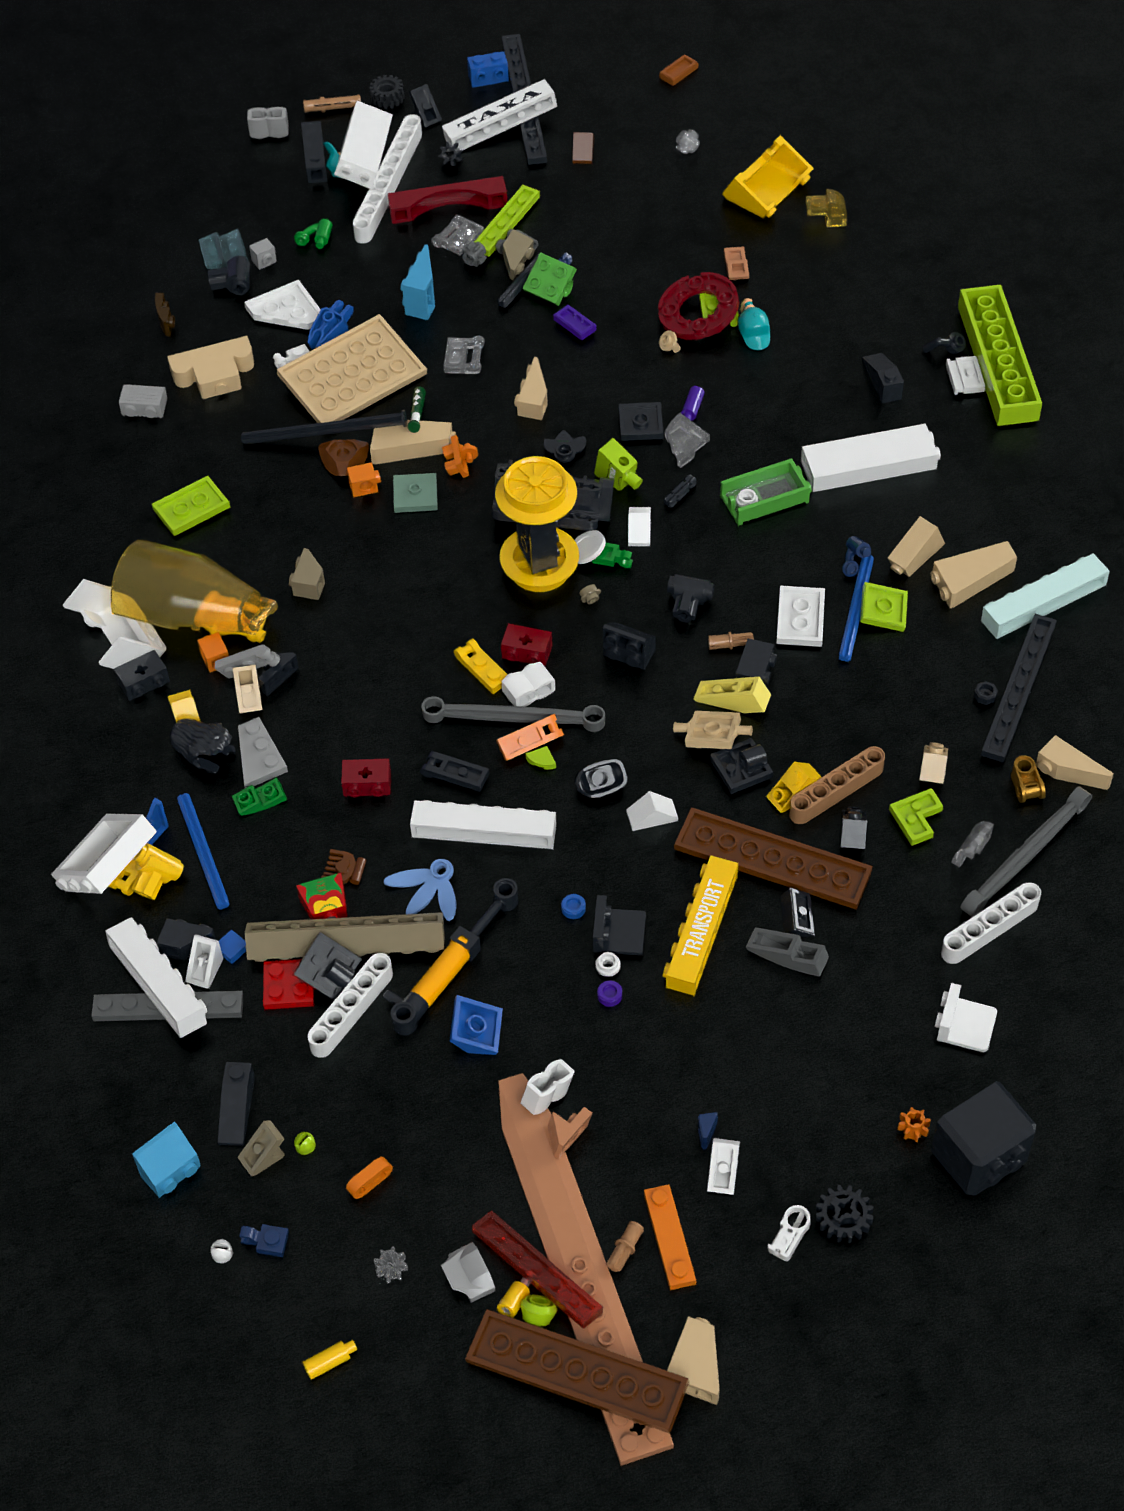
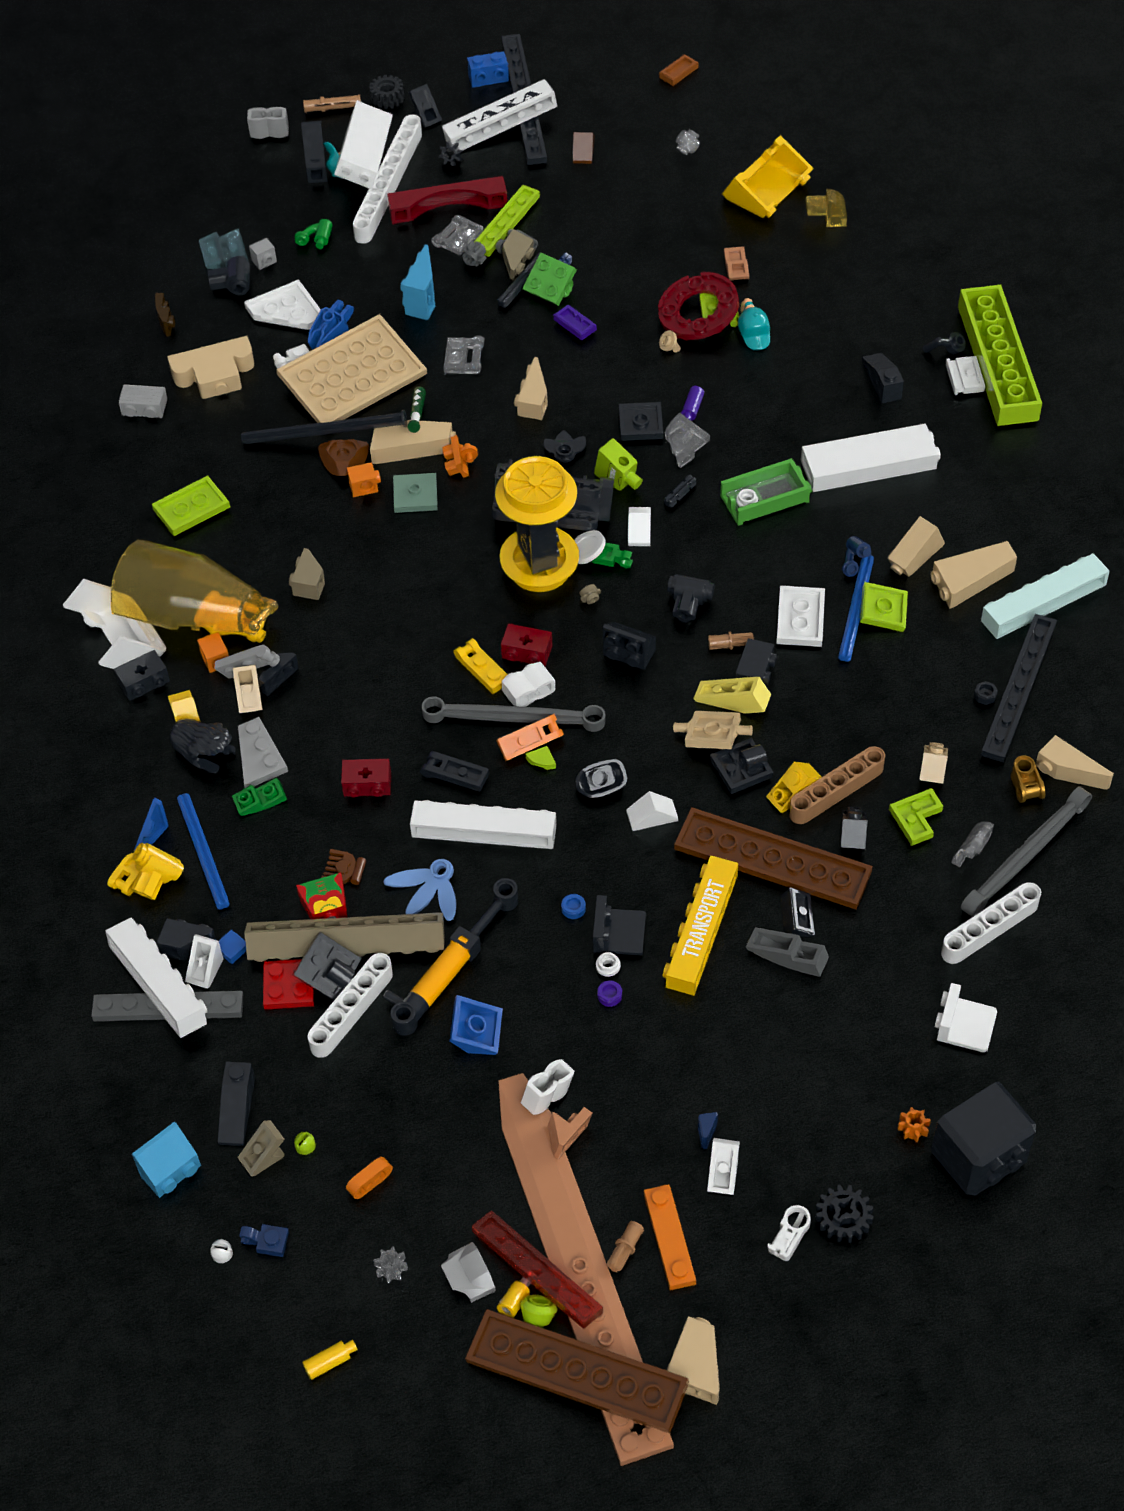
white window [51,814,157,894] -> none

